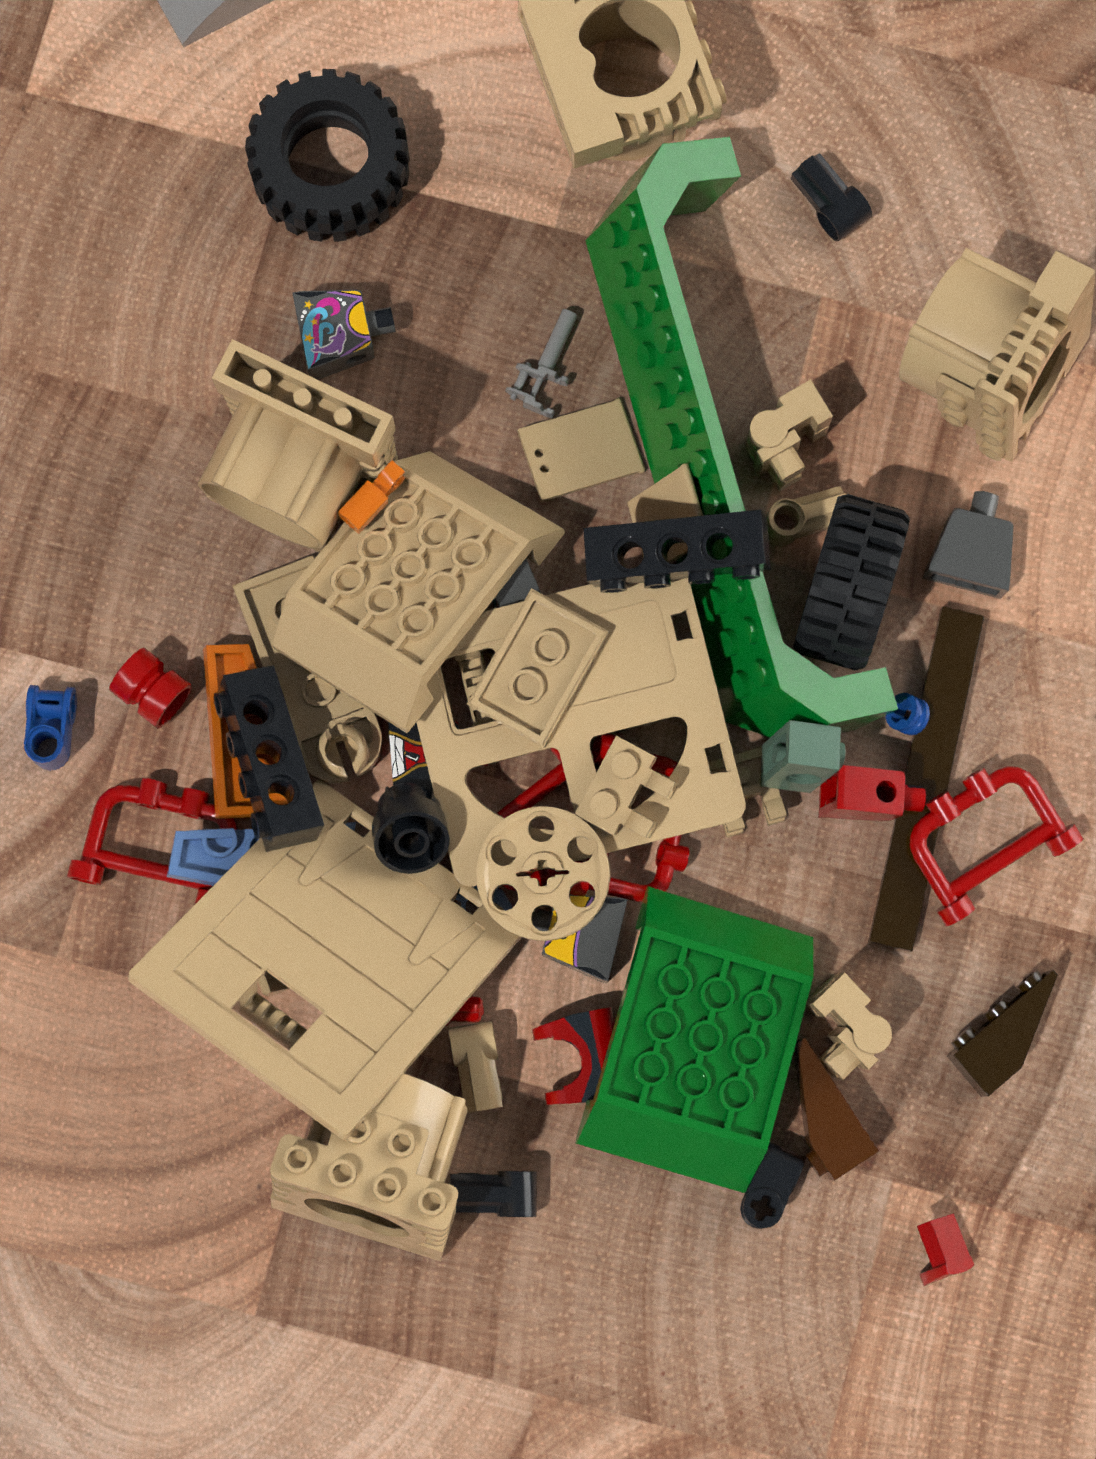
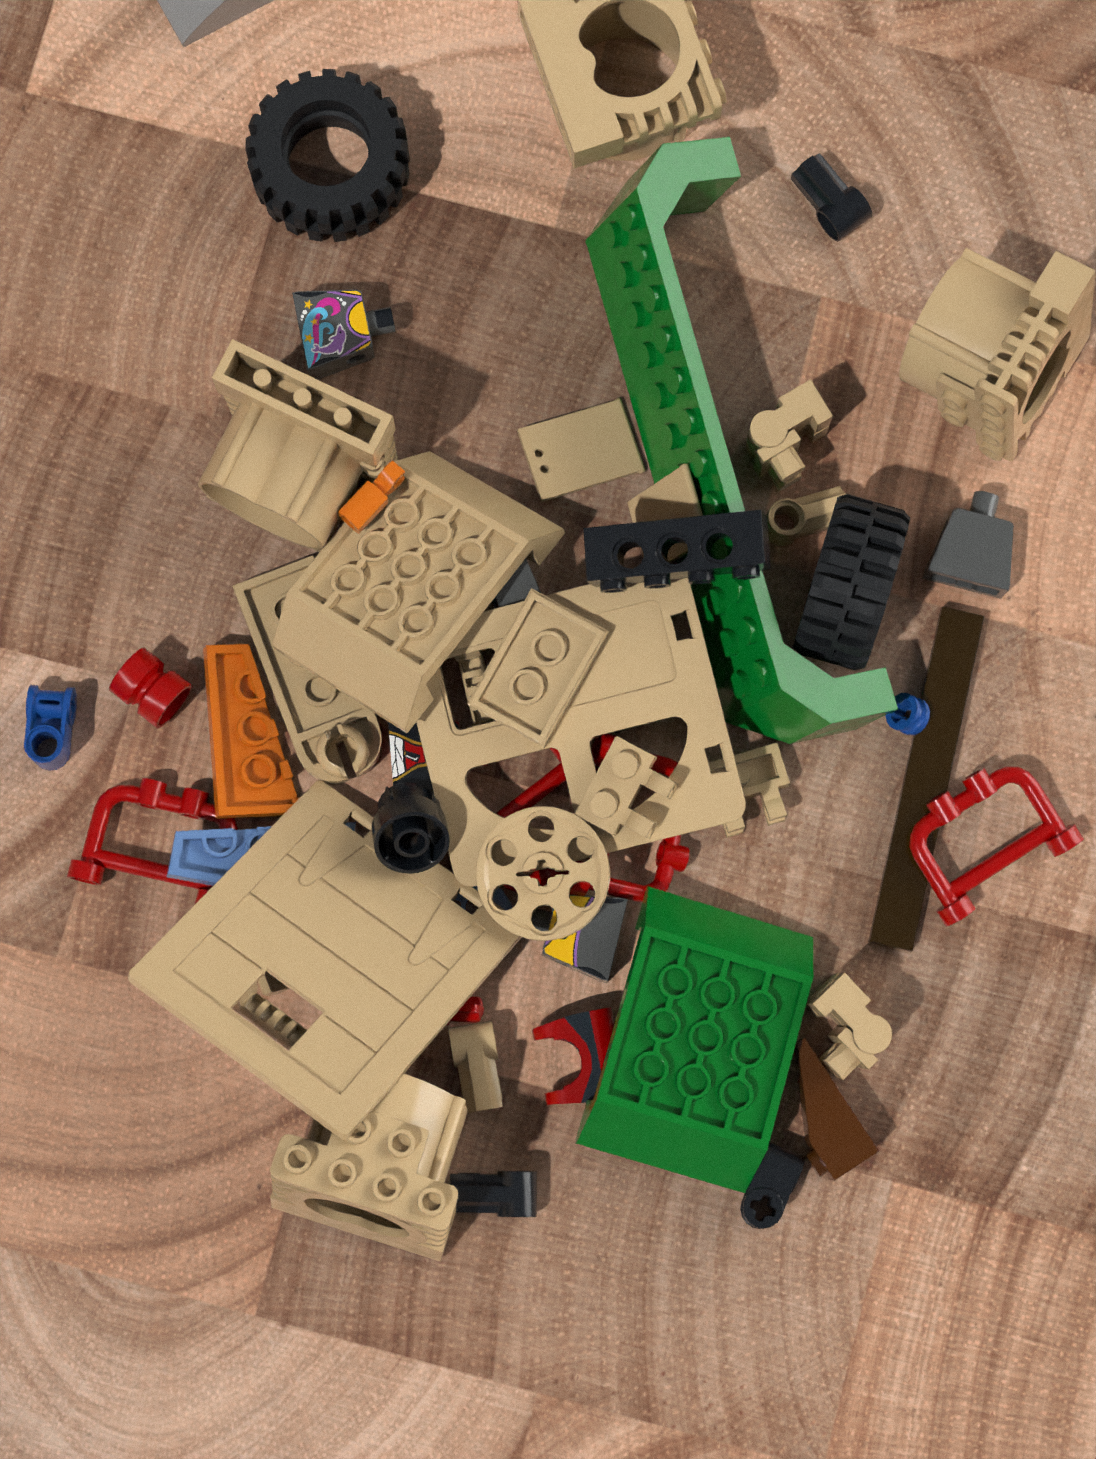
black brick [214,665,324,852] -> none
light grey piece [505,309,578,418] -> none
sand green brick [760,720,846,793] -> none
red torso [818,765,926,821] -> none
red tile [917,1213,974,1286] -> none
dark brown slope [947,970,1058,1097] -> none

